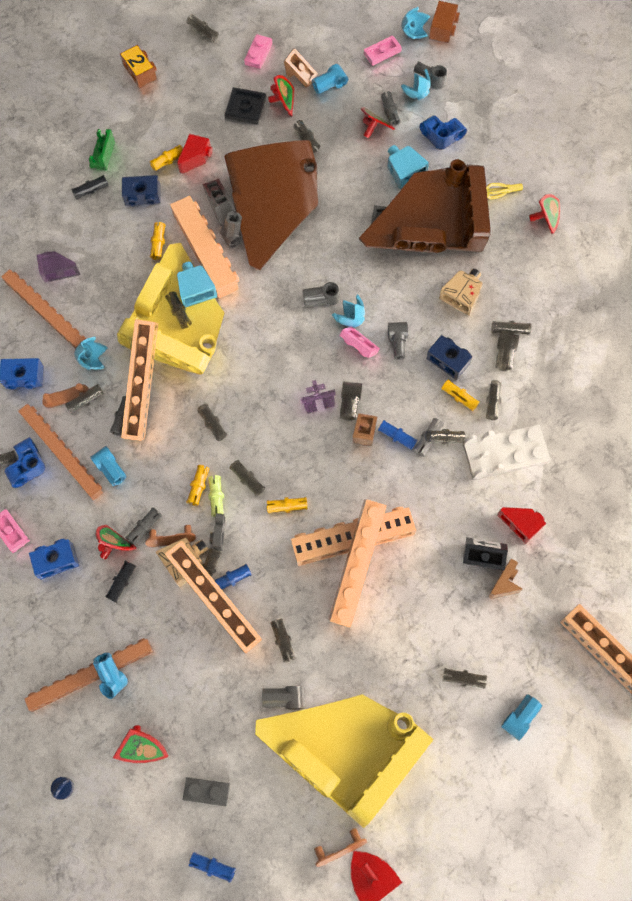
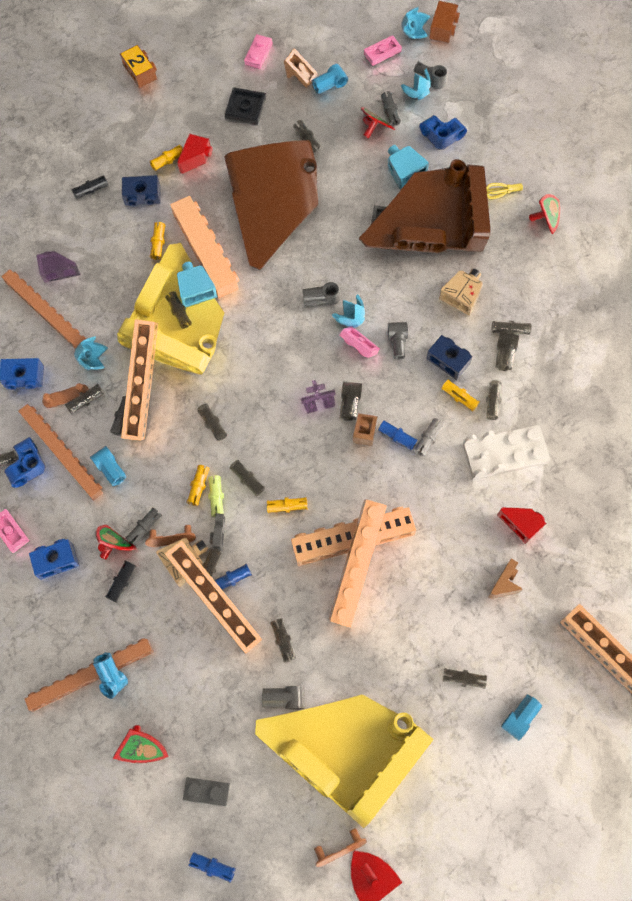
dark blue tile [50,777,74,800] -> none
green hinge [89,129,115,170] -> none
clear smoke pin [186,14,219,42] -> none
dark grey slope [202,179,235,226] -> none
dark grey piece [219,211,243,248] -> none
shield [268,75,295,117] -> none
clear smoke pin [425,429,466,445] -> none
black brick [463,537,508,570] -> none

